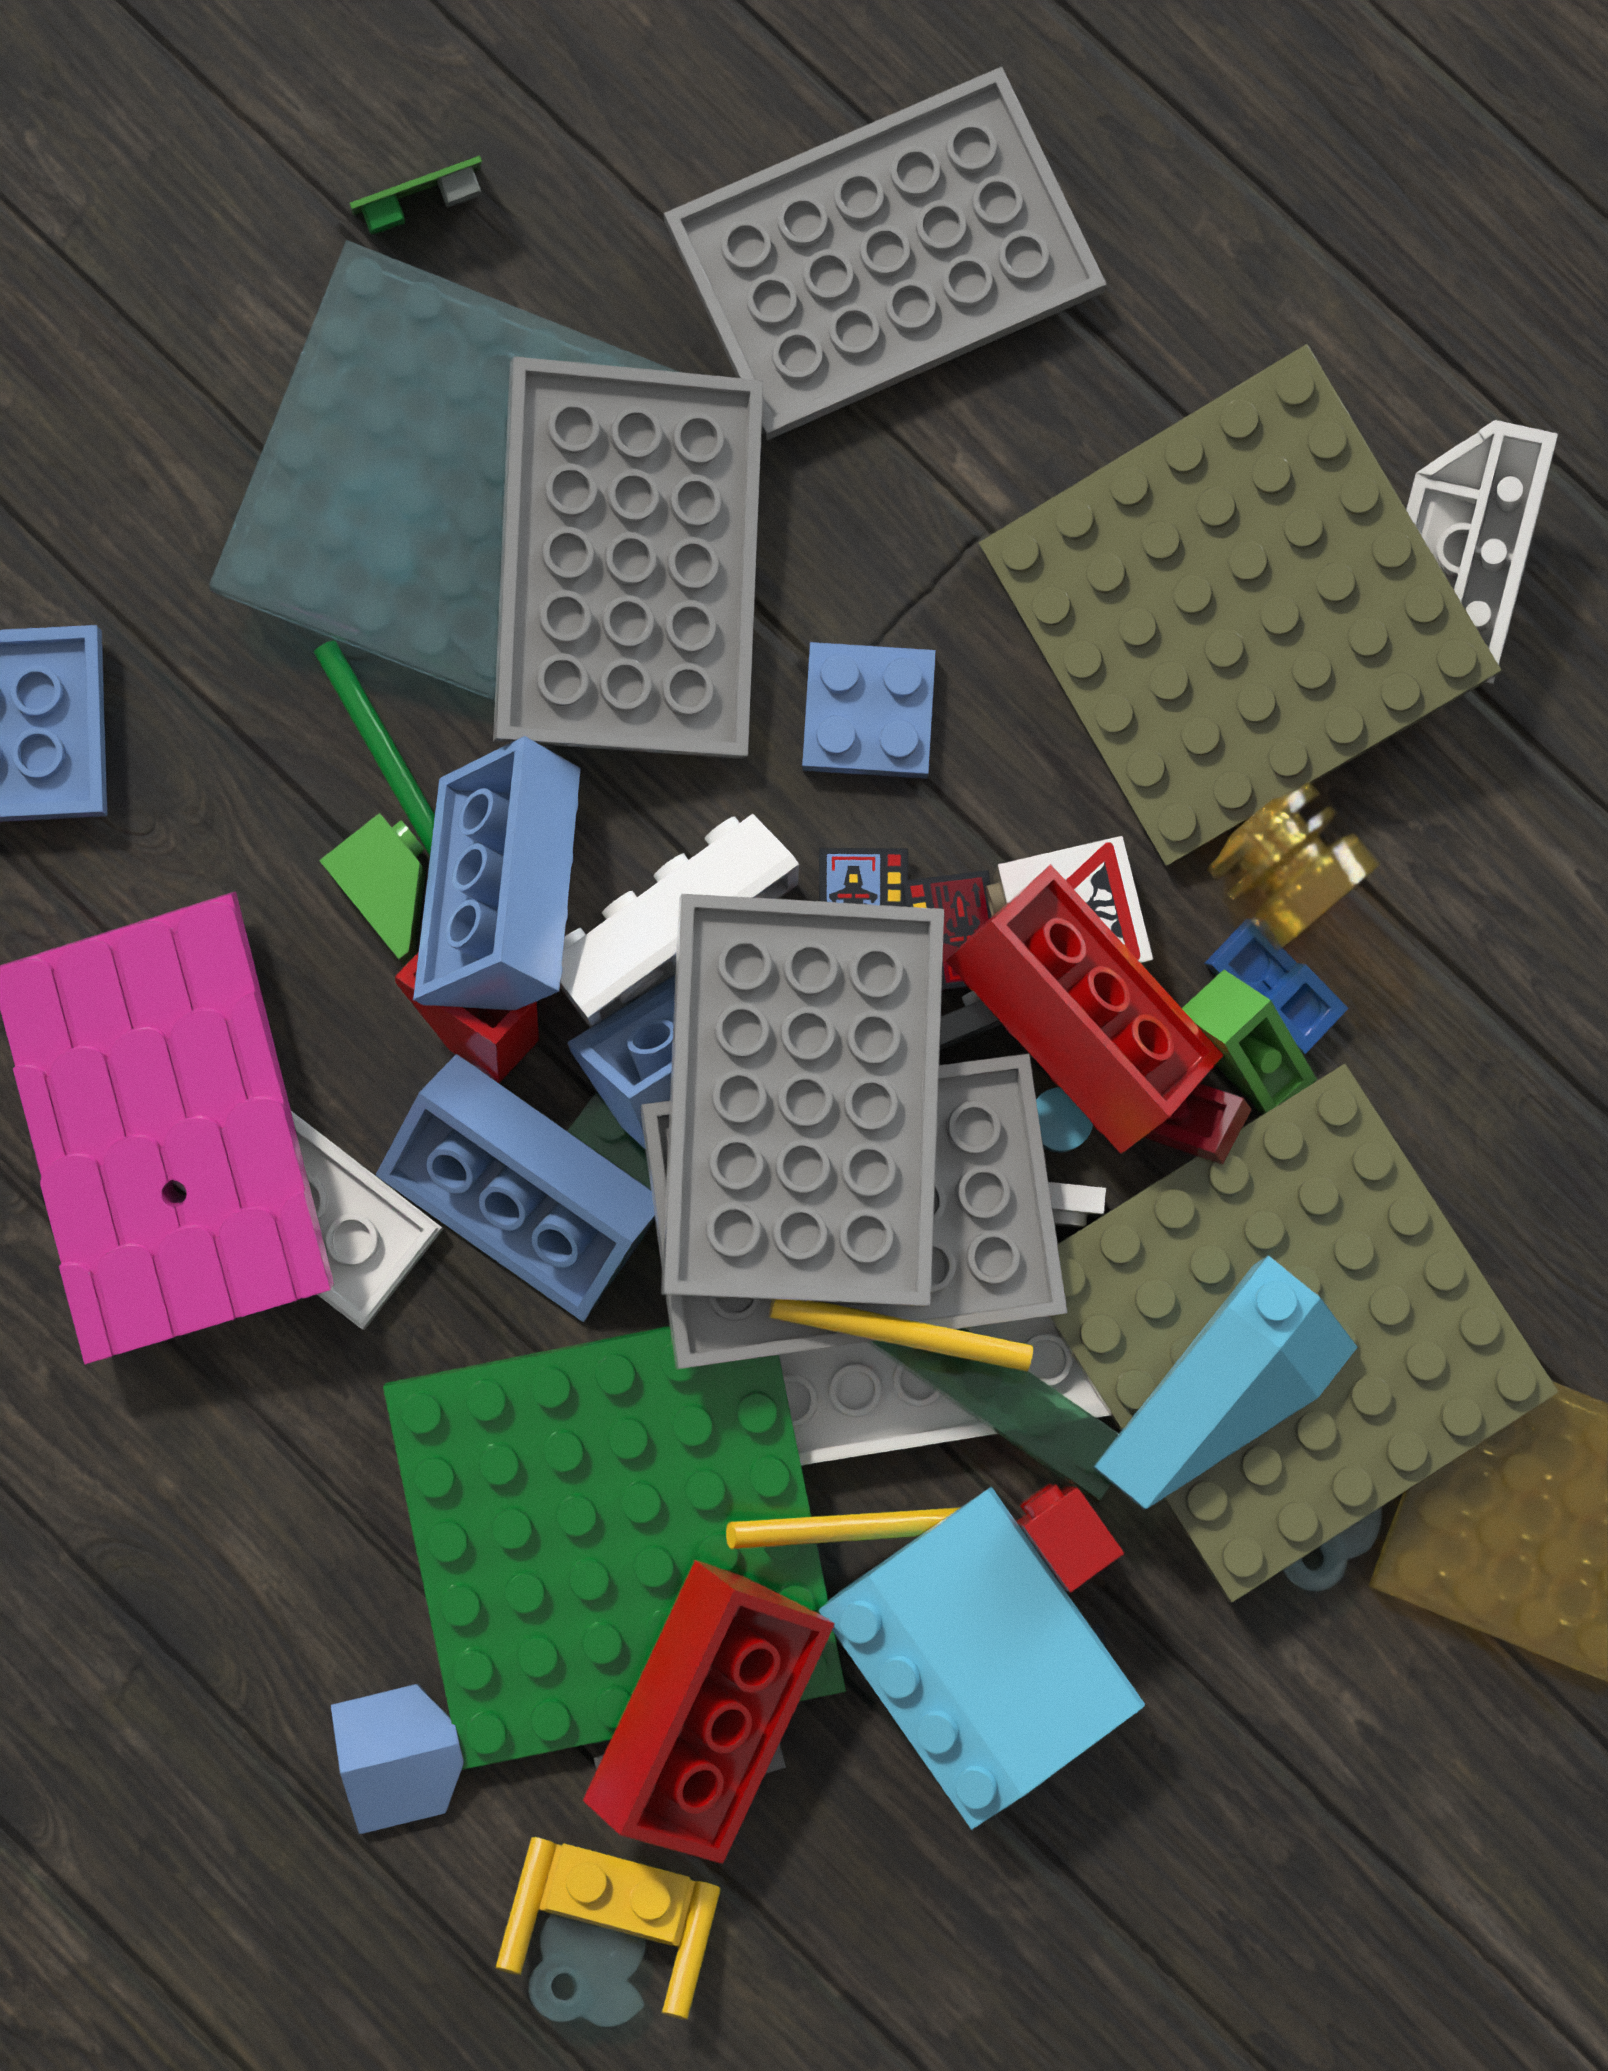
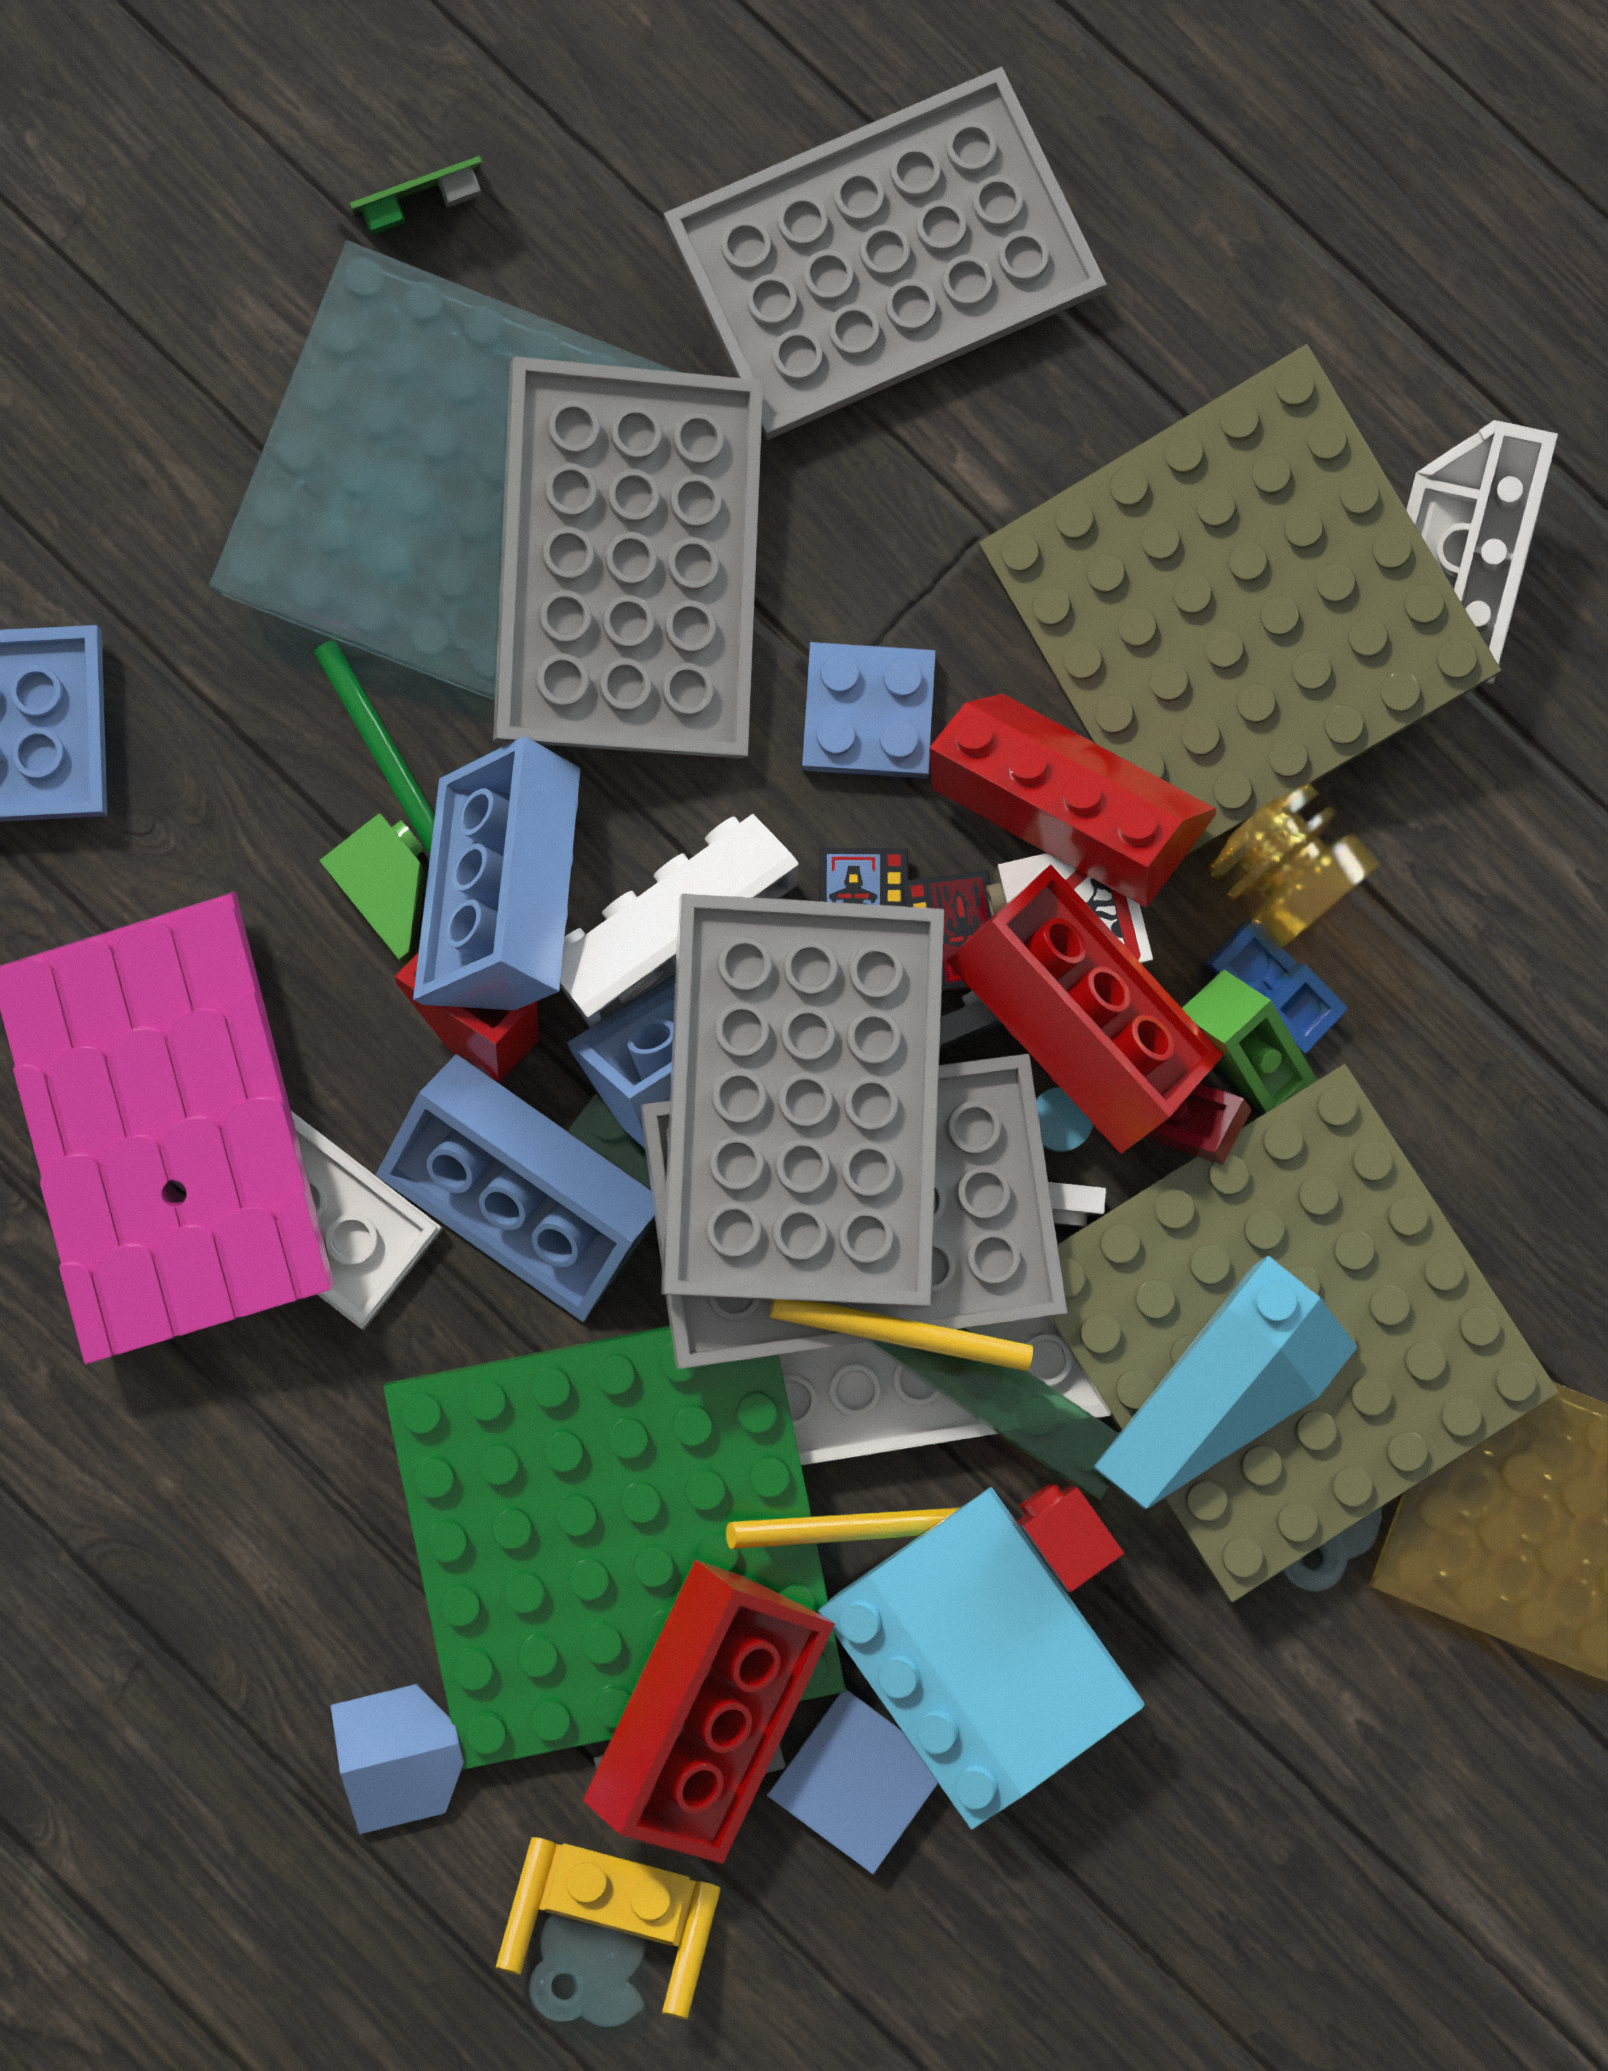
none -> medium blue tile [767,1688,938,1874]
none -> red slope [929,693,1216,908]

